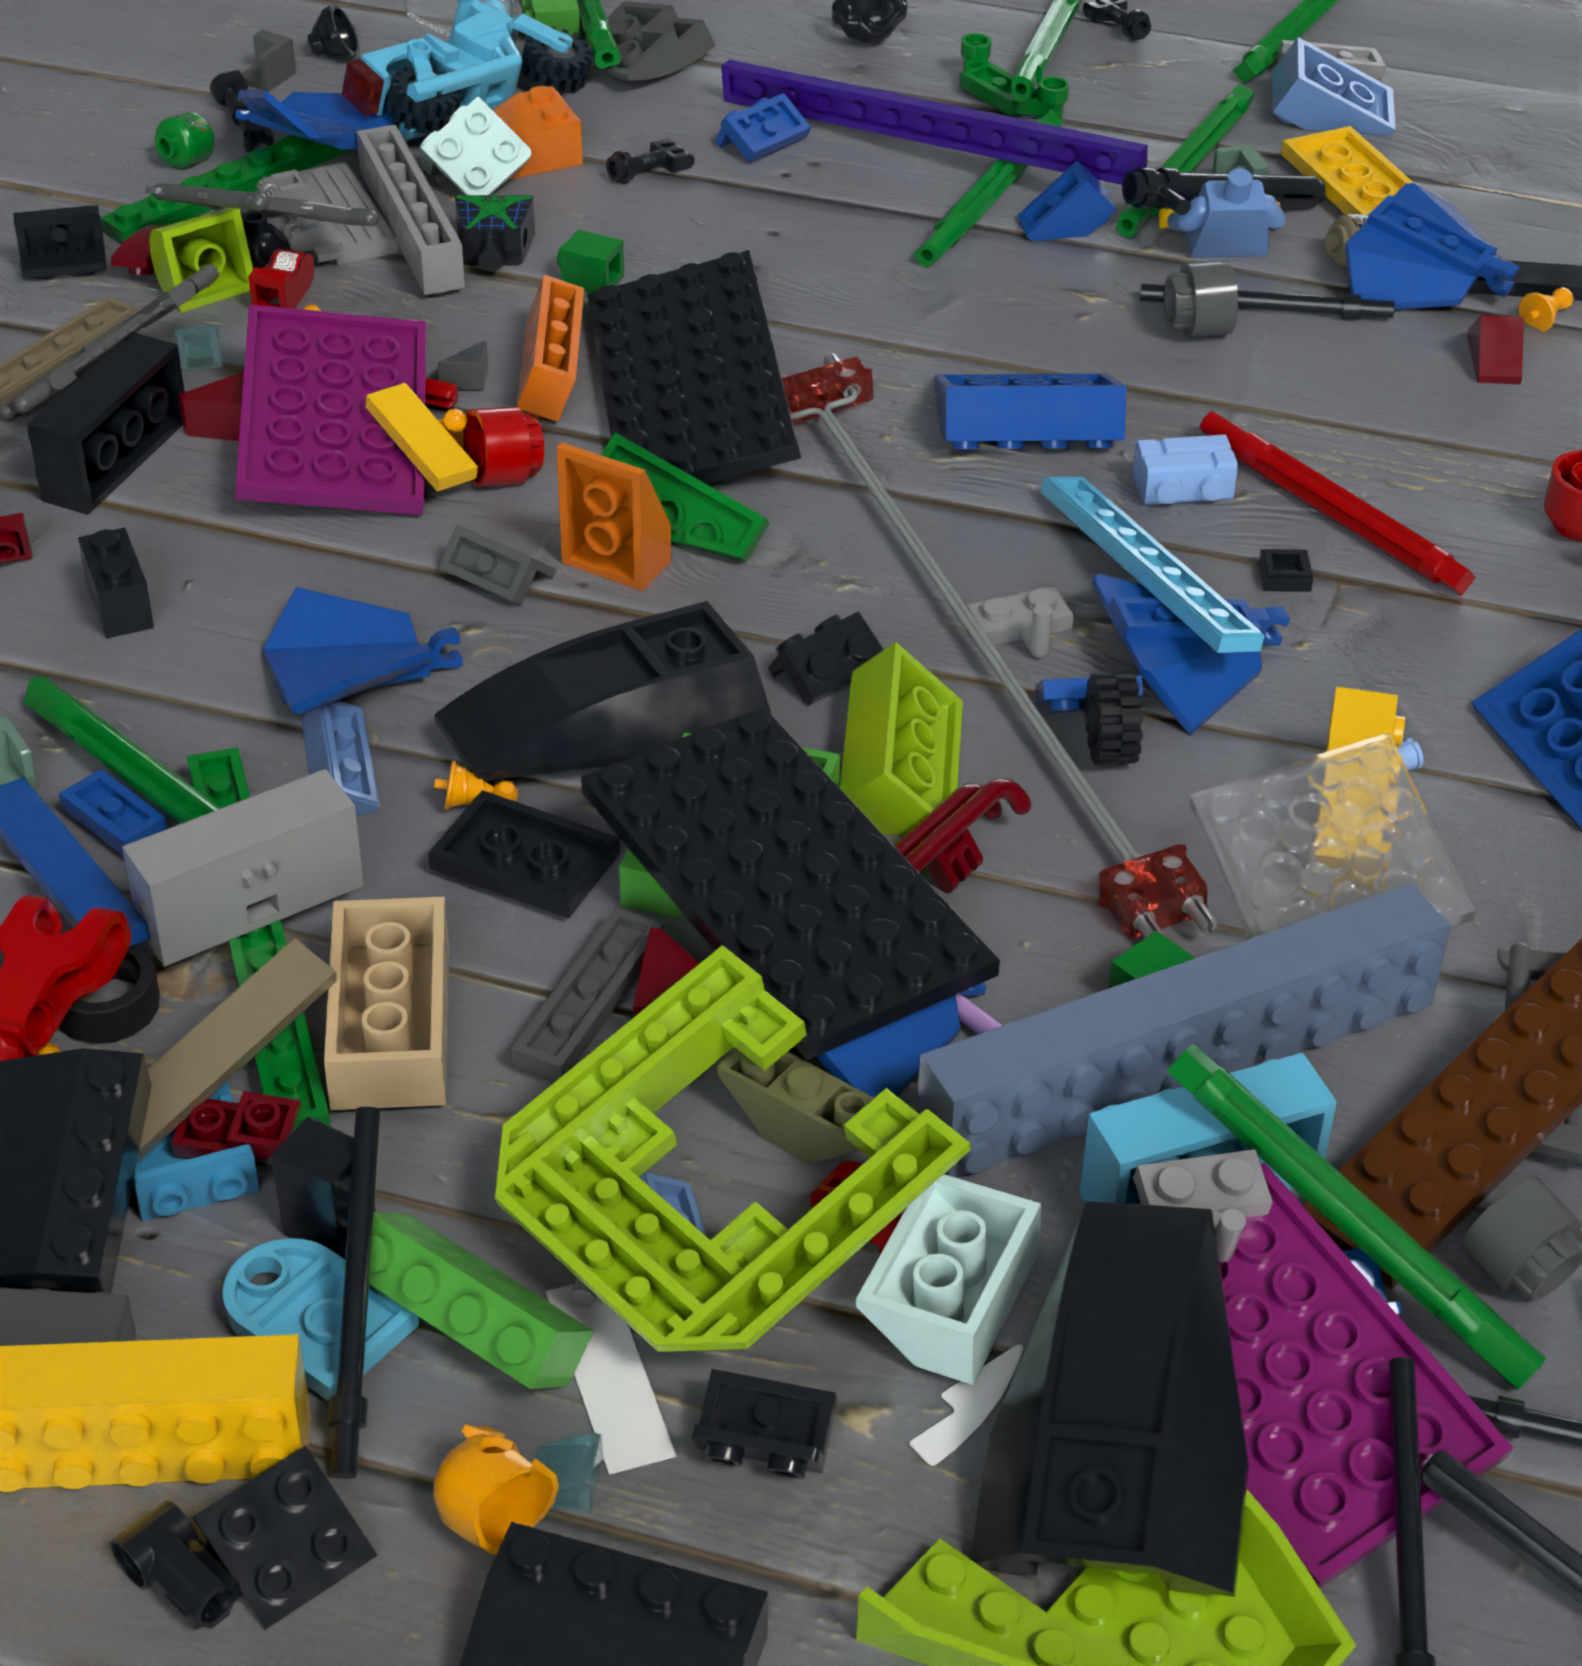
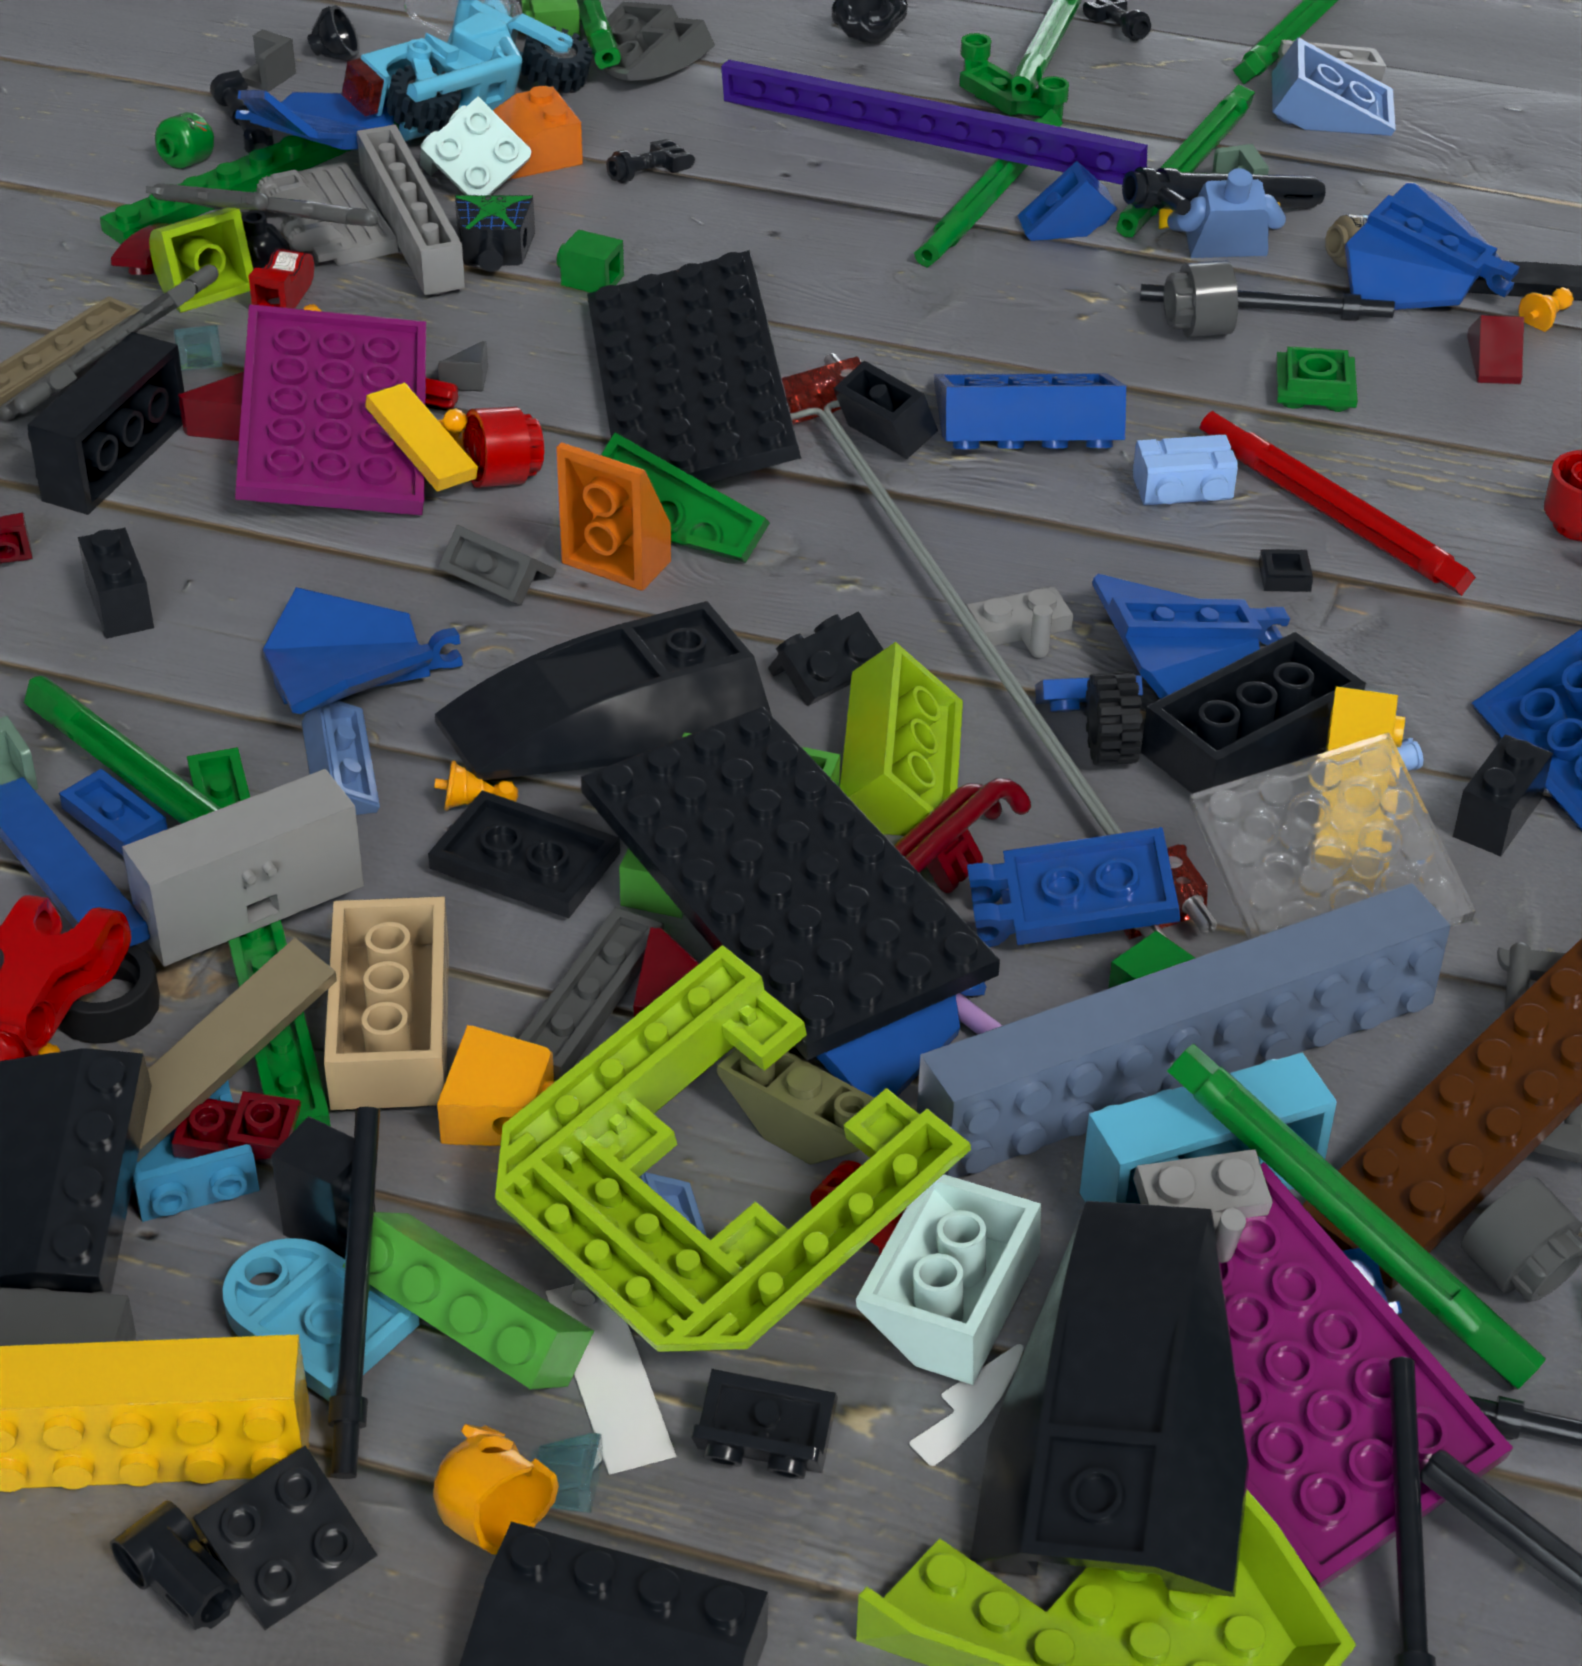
black bracket [13,205,107,279] -> none
orange brick [517,274,584,422] -> none
blue bracket [715,93,811,163] -> none
medium azure tile [1041,477,1265,653] -> none
yellow plate [1281,126,1414,215] -> none
none -> light orange torso [437,1025,554,1146]
none -> black brick [833,360,938,459]
none -> blue tile [967,827,1180,948]
none -> black brick [1141,632,1366,807]
none -> green piece [1276,346,1358,412]
none -> black brick [1453,734,1553,857]

